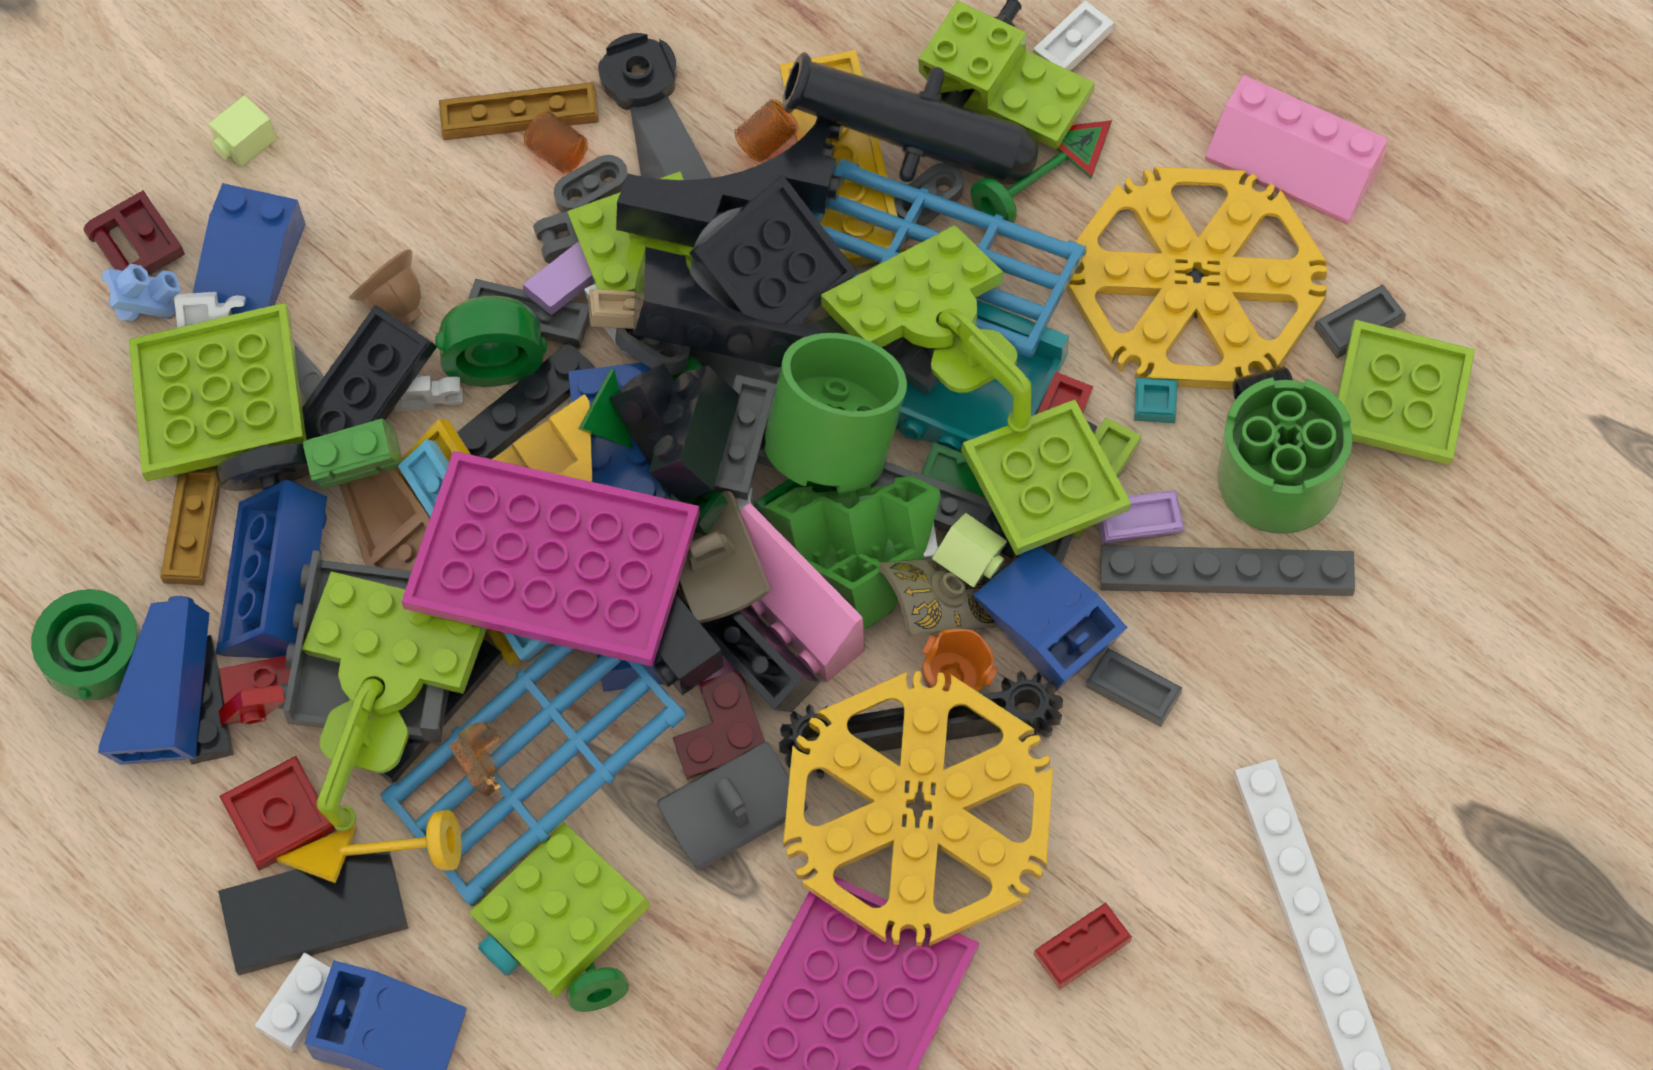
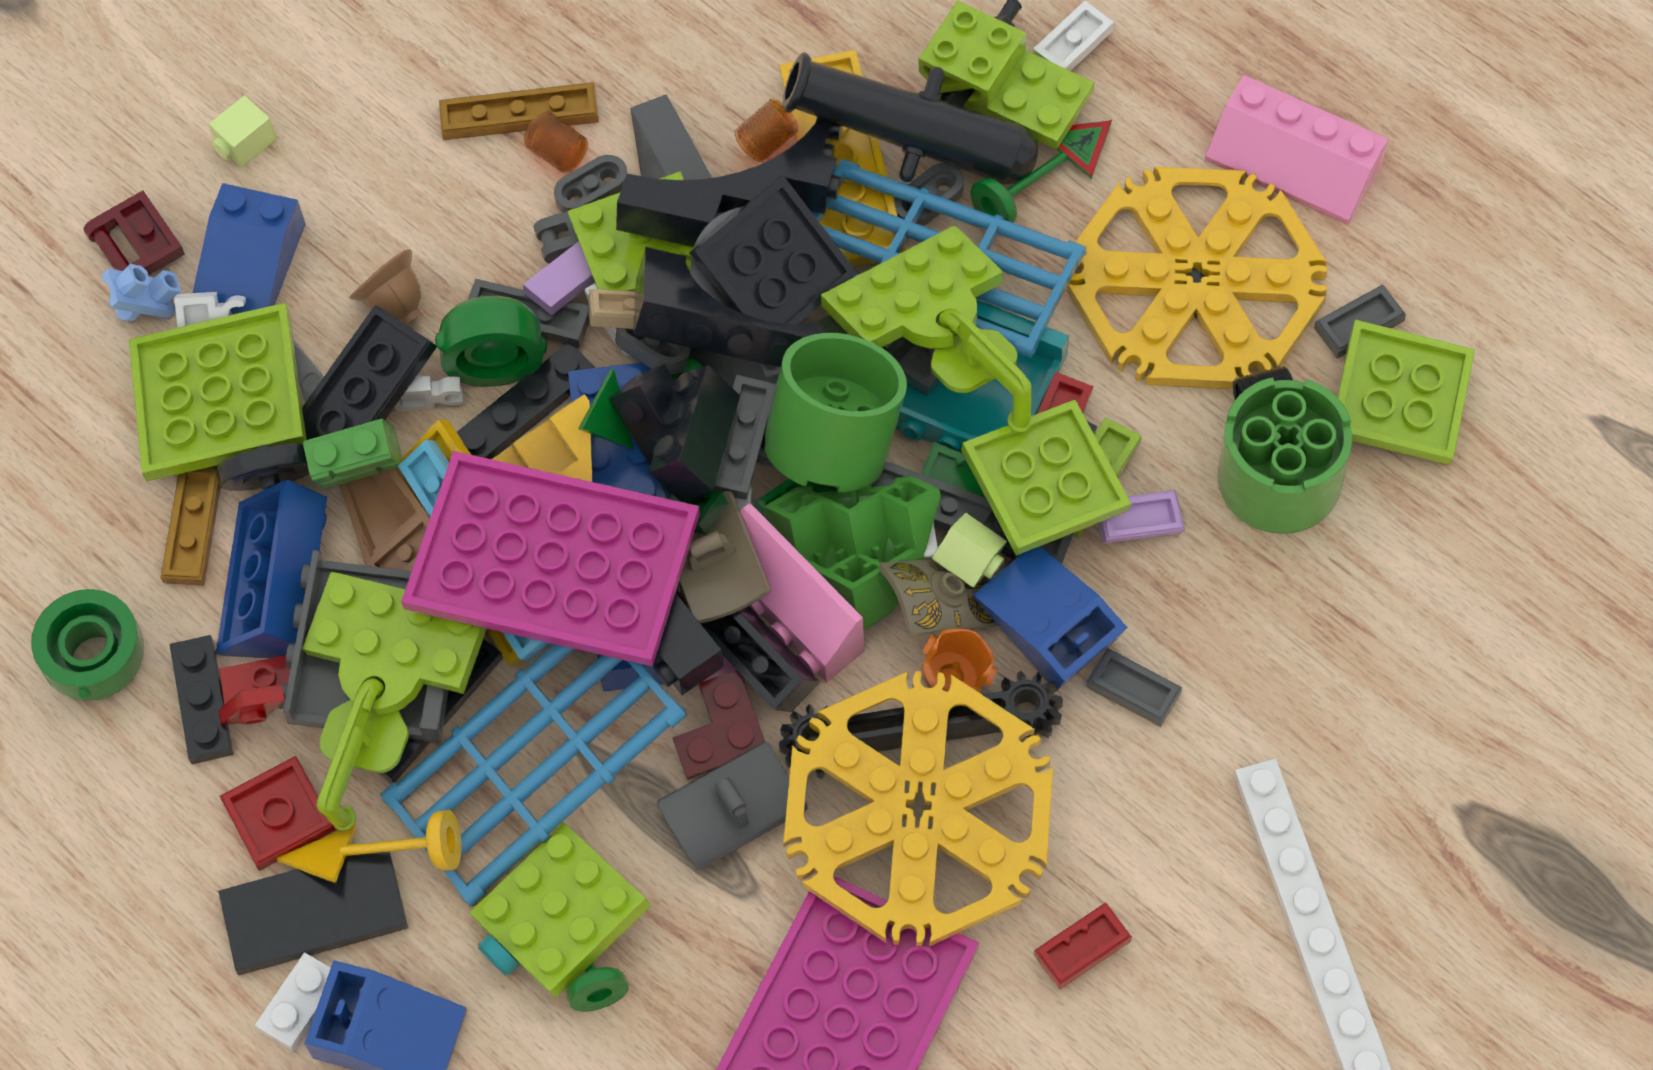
blue slope [98,596,210,765] -> none
clear orange bracket [449,722,501,796] -> none
black plate [598,33,677,110] -> none
dark grey plate [1100,545,1355,596] -> none
teal tile [1134,378,1177,423] -> none

